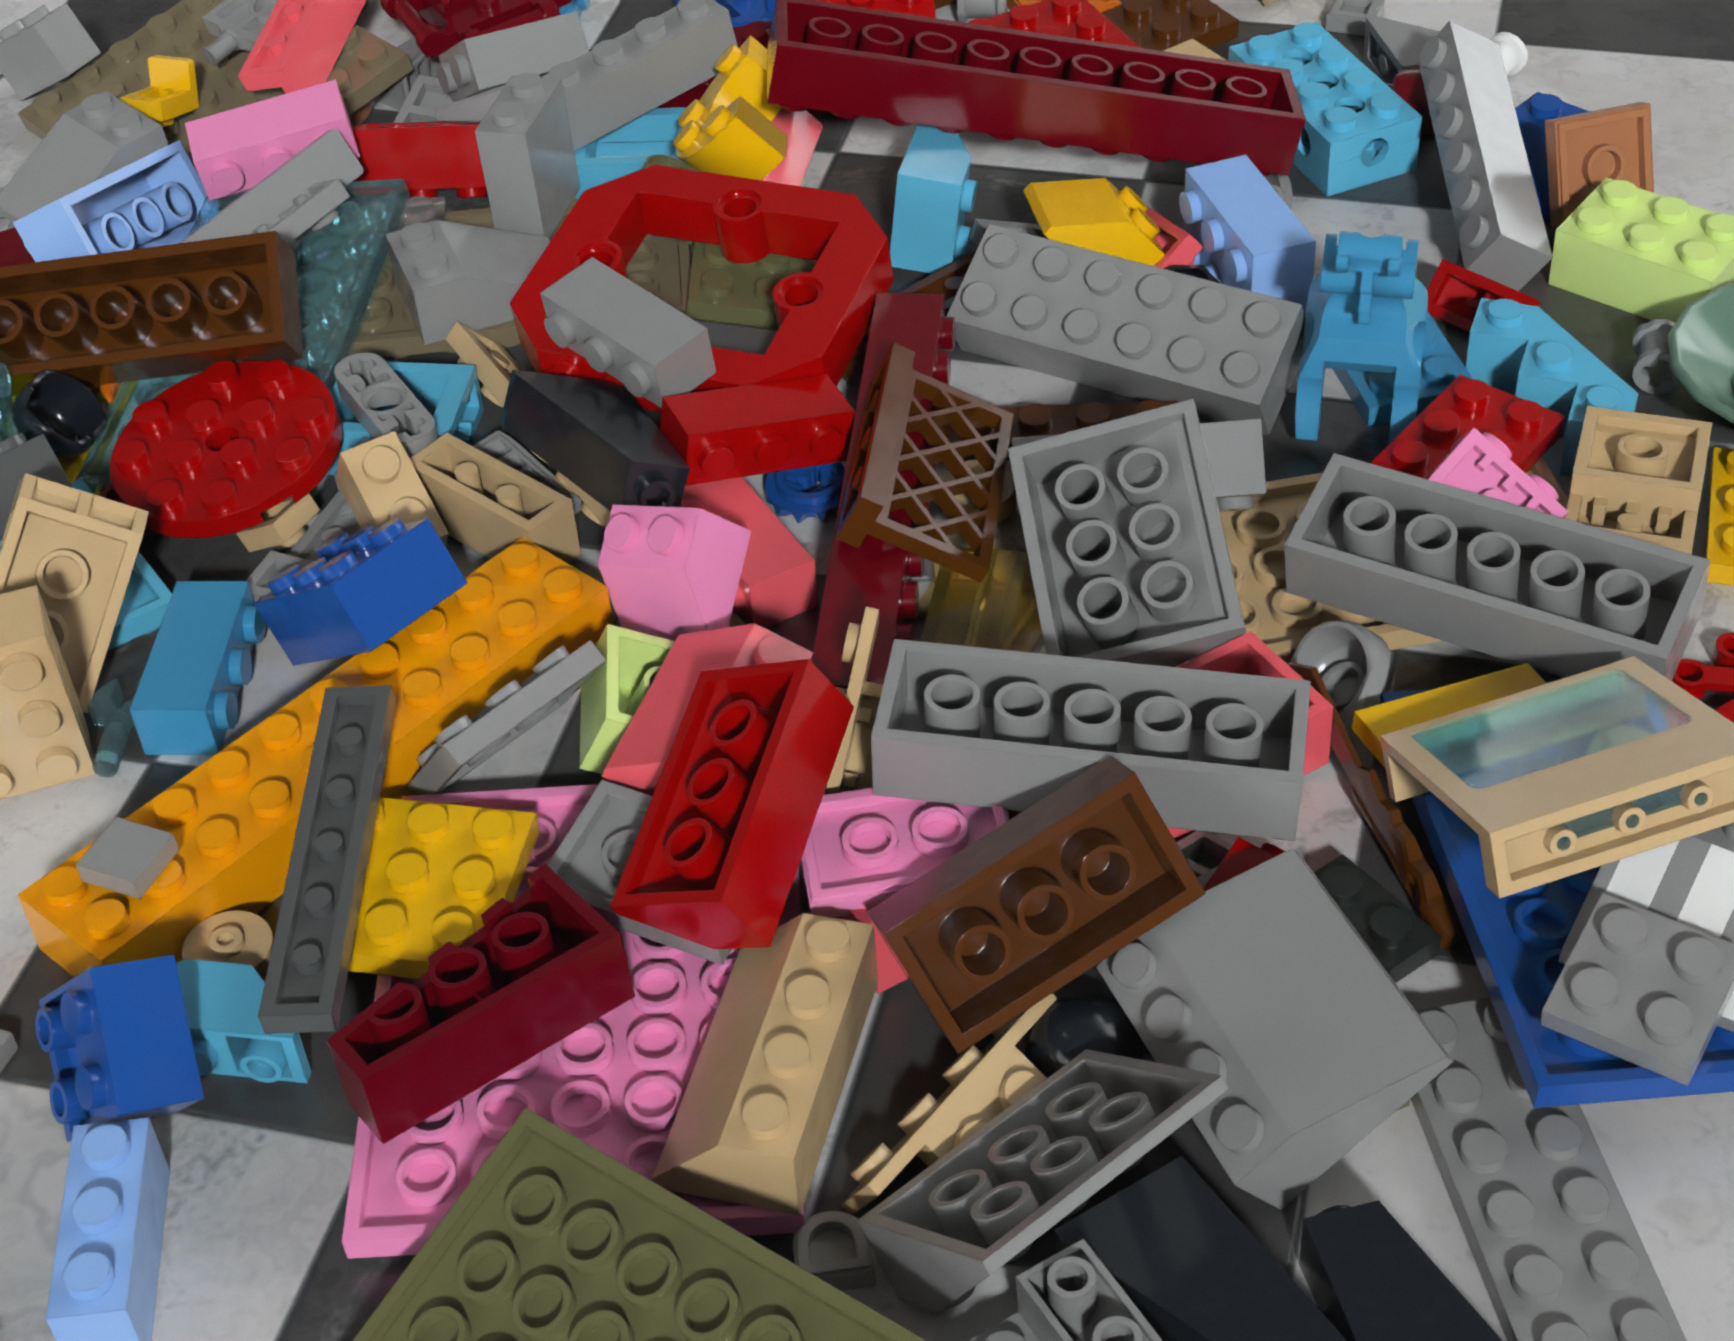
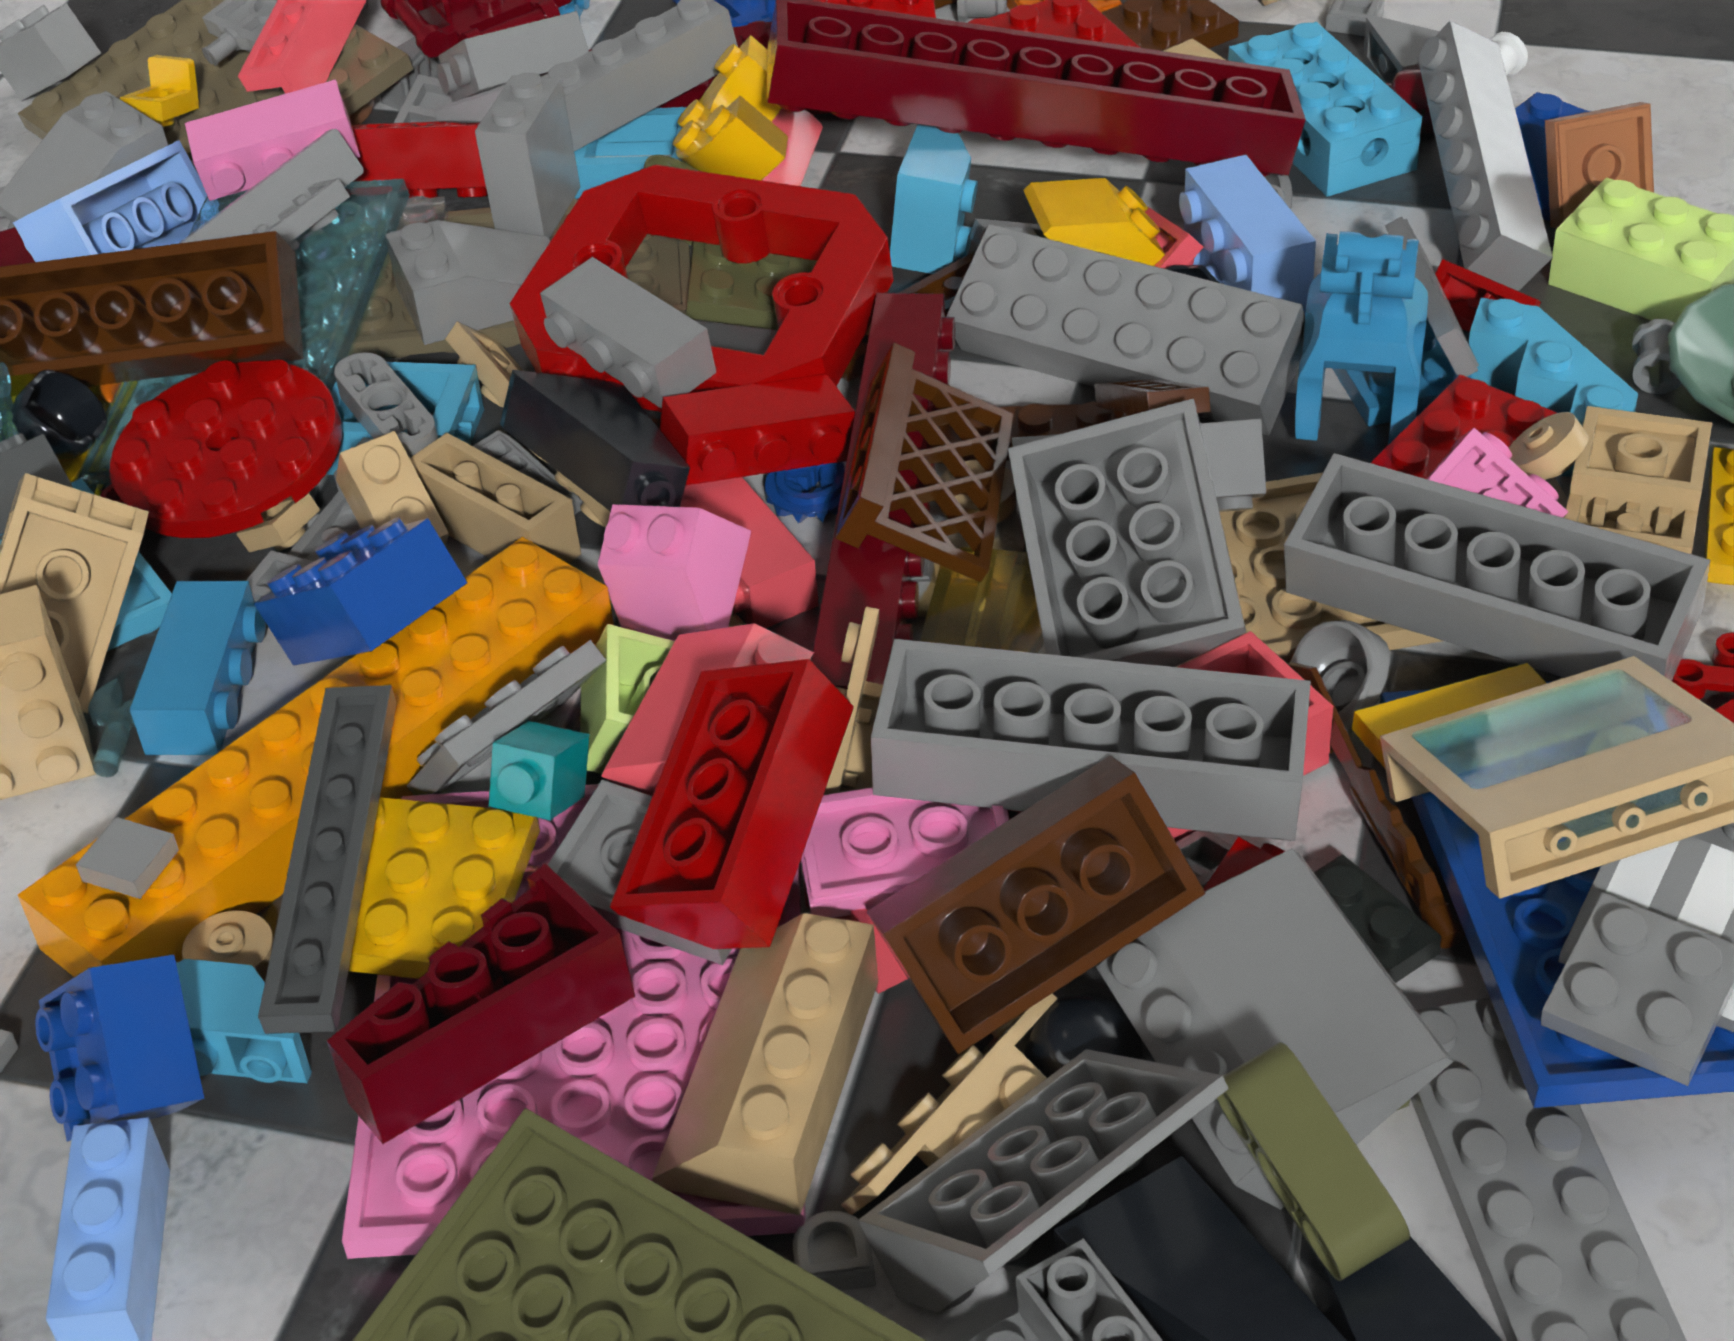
none -> teal brick [488,721,590,820]
none -> reddish brown plate [1095,379,1211,419]
none -> olive beam [1217,1042,1410,1281]
none -> light grey tile [1385,216,1479,377]
none -> tan wheel [1509,412,1589,480]

